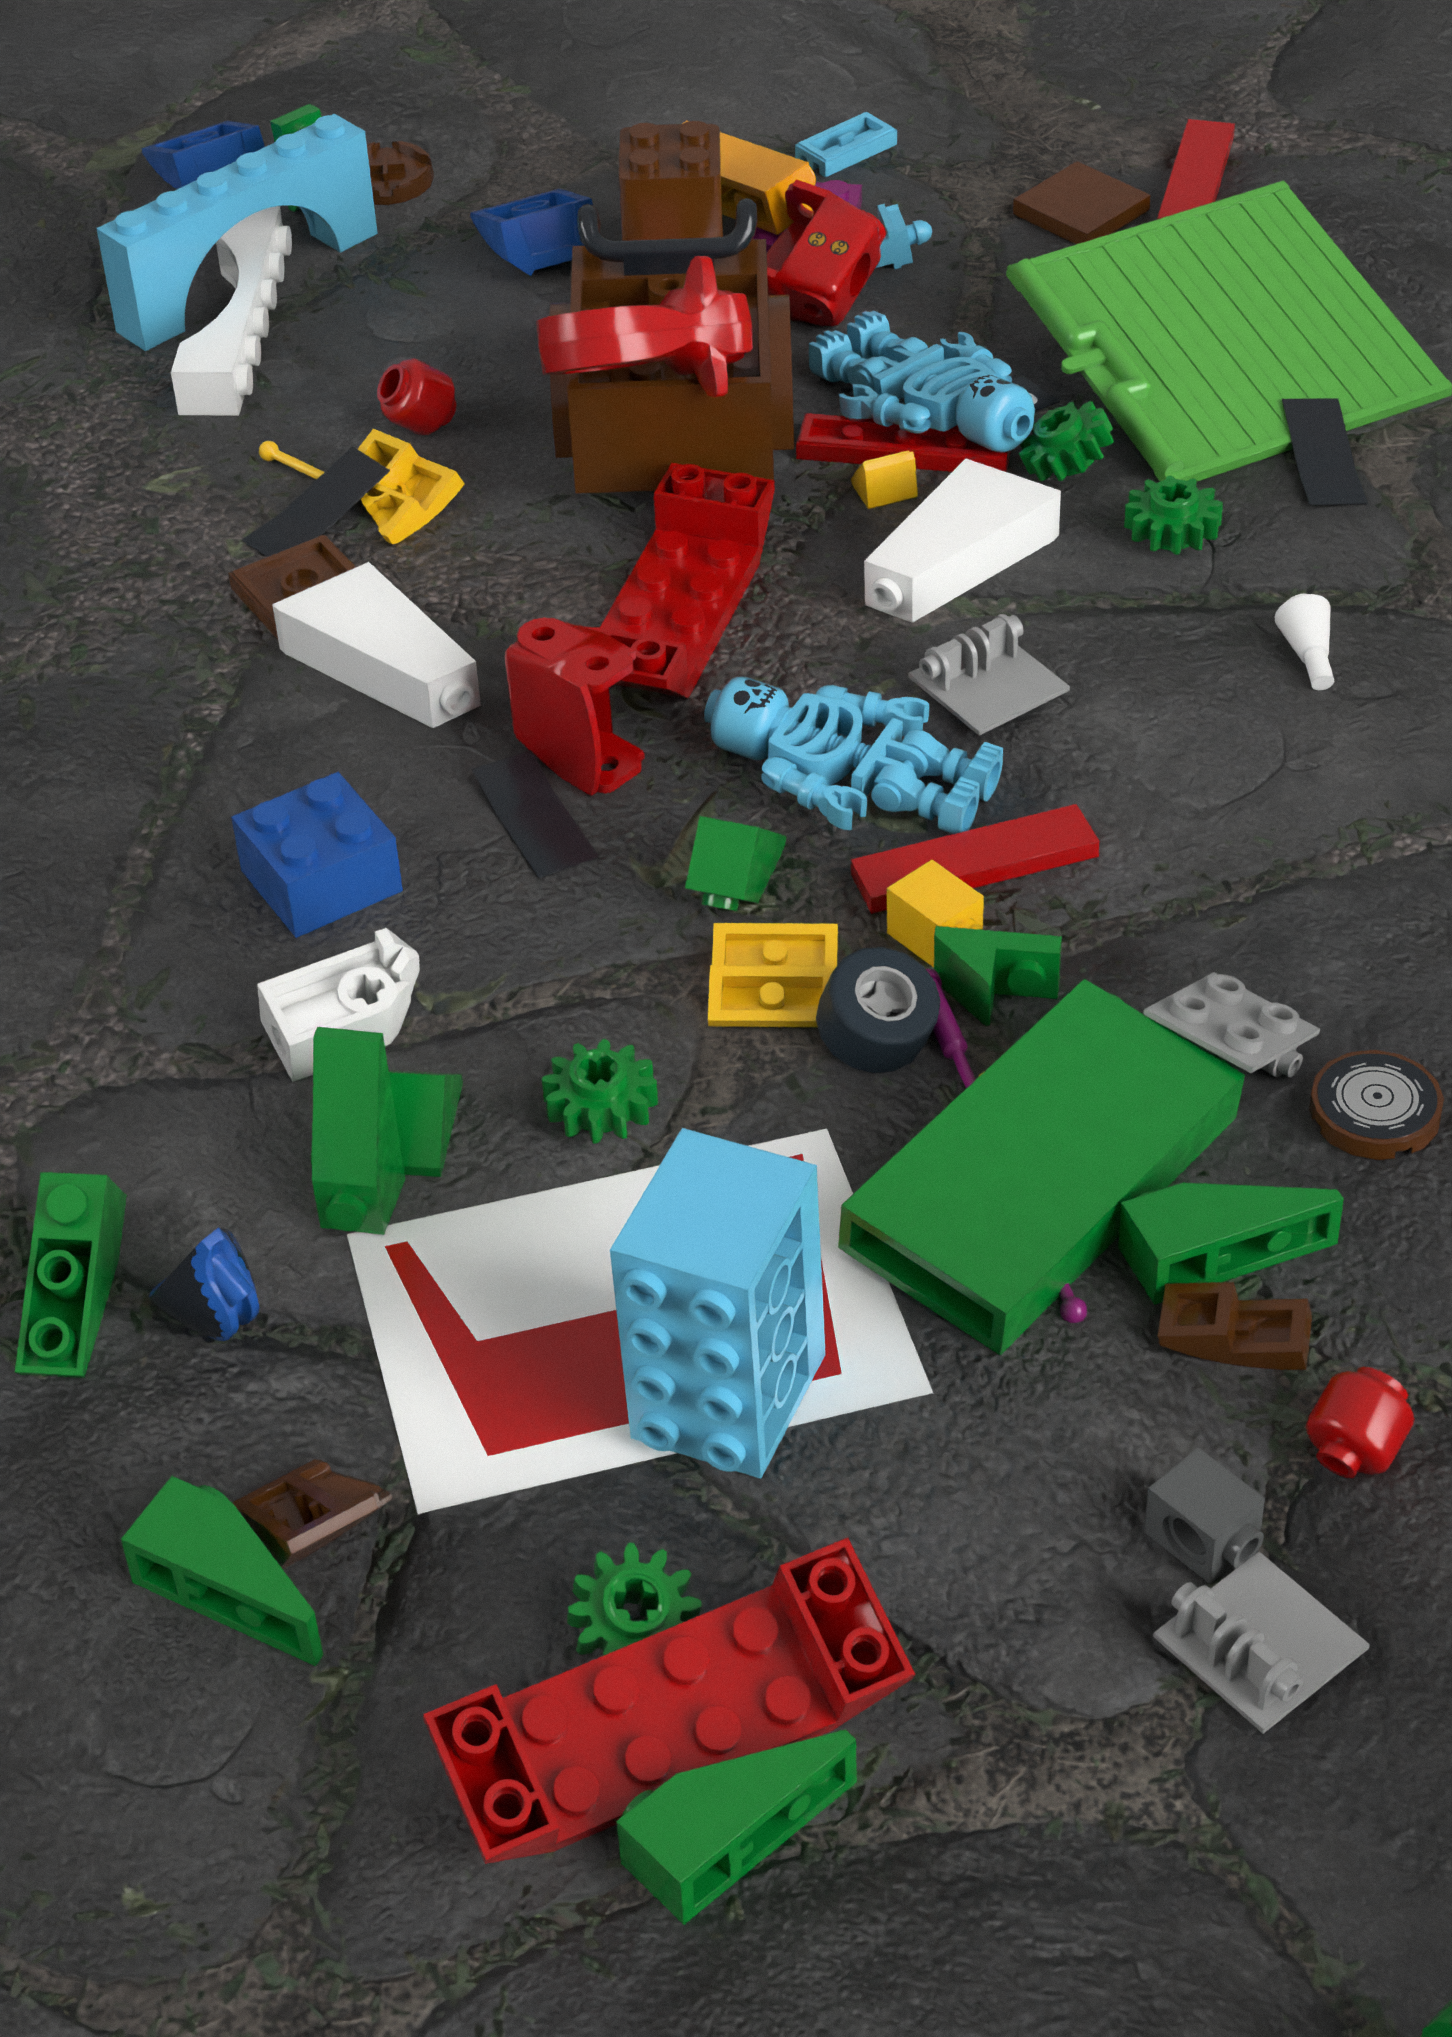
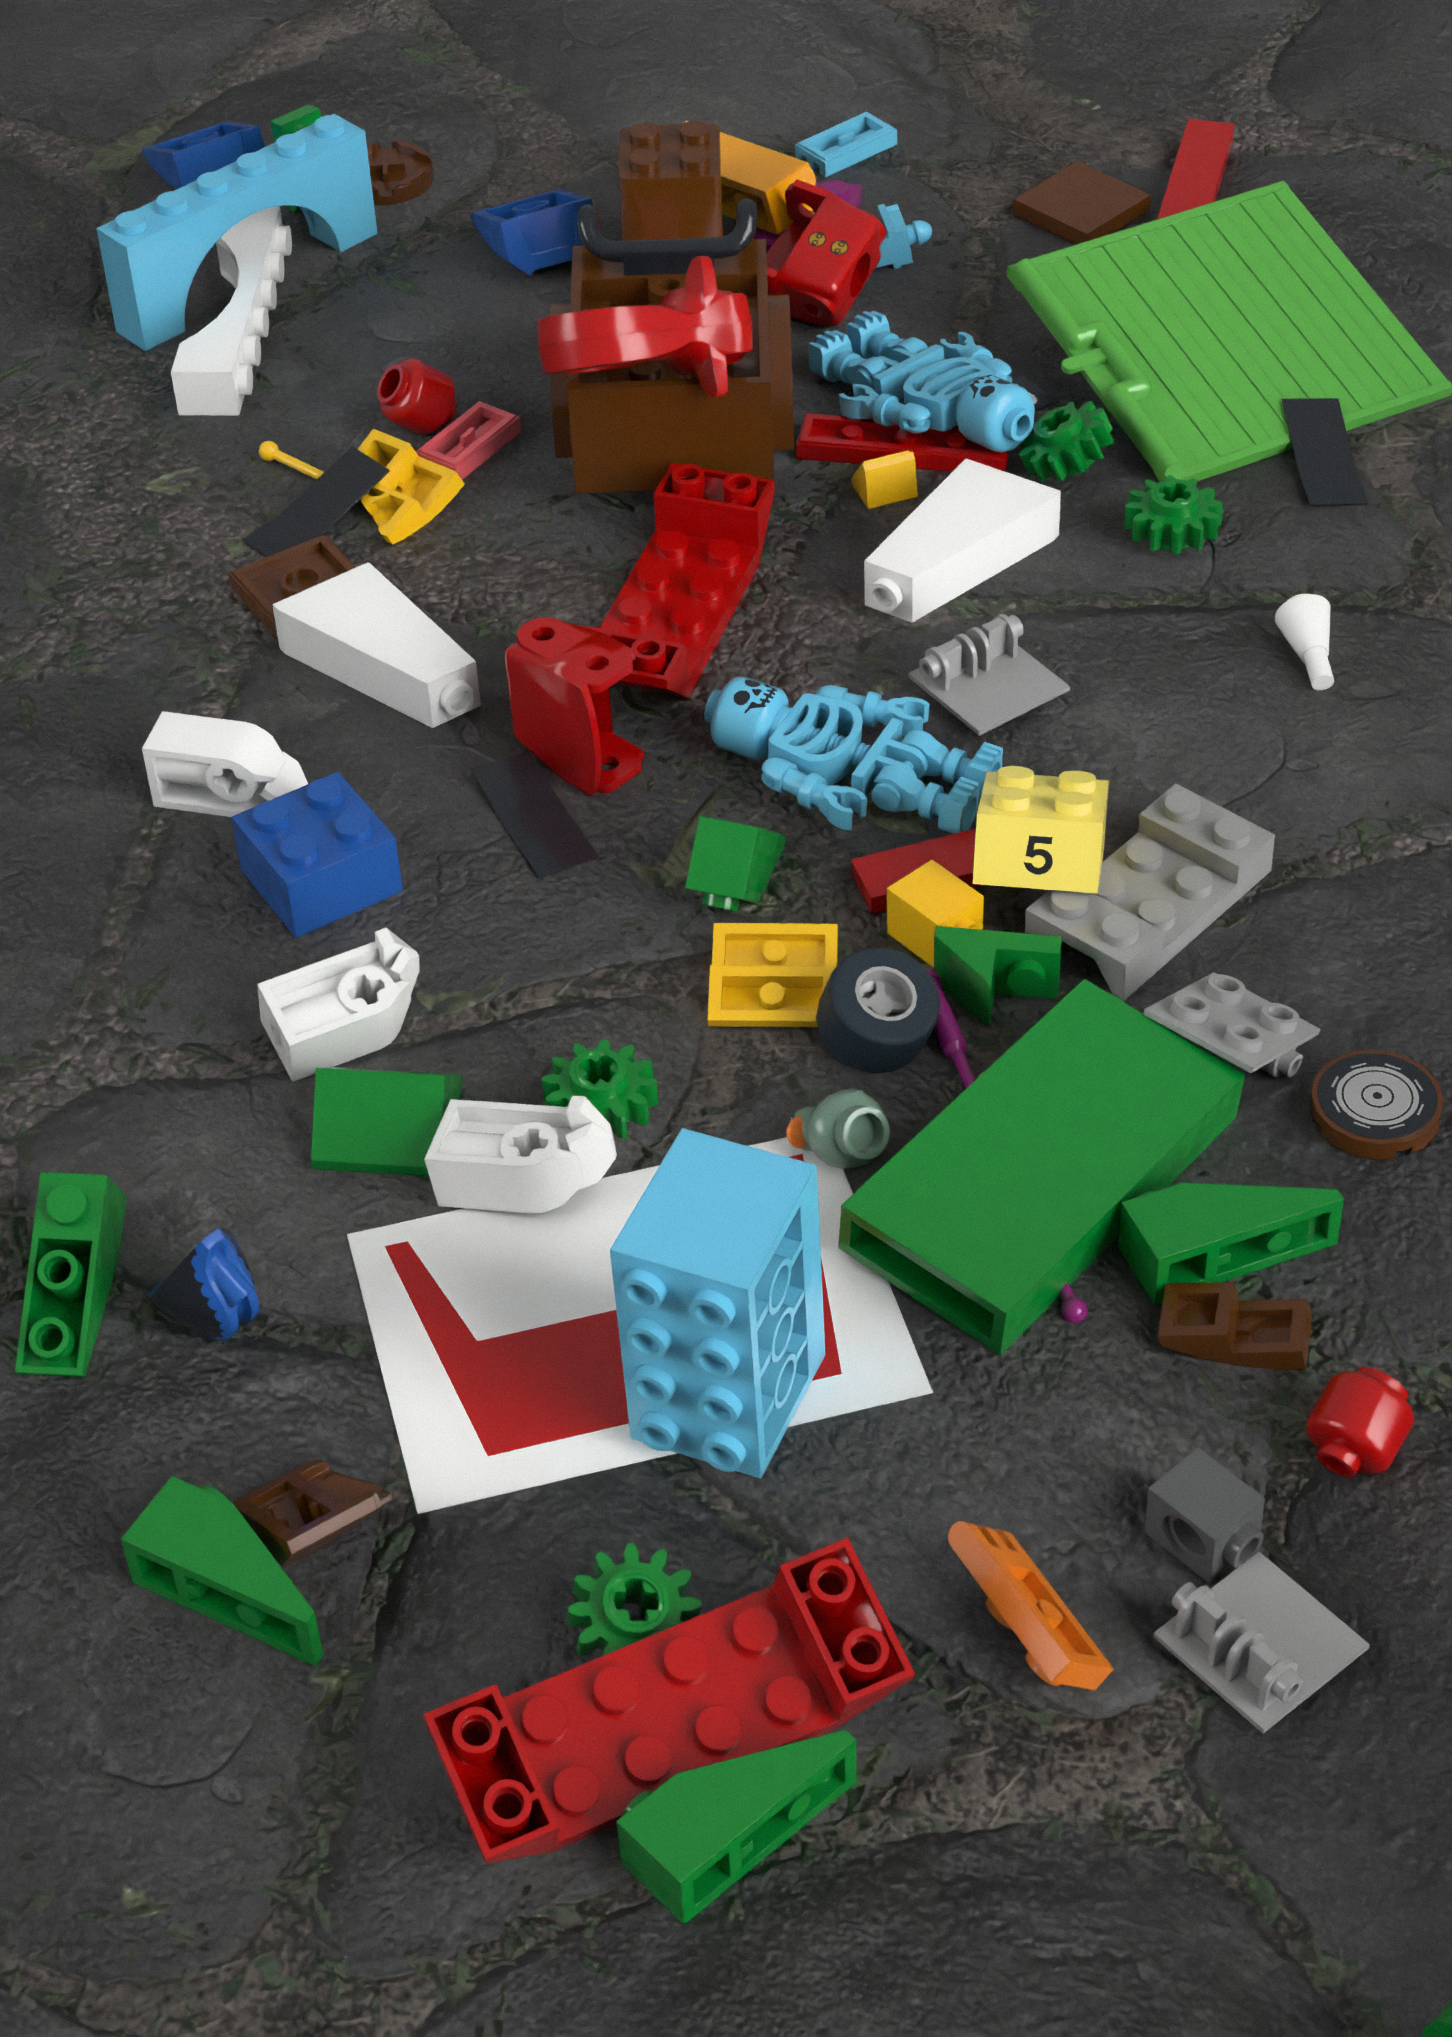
green slope [312,1026,405,1235] -> none
none -> white piece [142,711,308,817]
none -> coral tile [416,401,521,480]
none -> white piece [424,1095,617,1214]
none -> sand green animal [786,1088,890,1169]
none -> orange hinge [948,1521,1114,1690]
none -> light yellow brick [973,766,1109,894]
none -> light grey piece [1025,784,1275,1001]

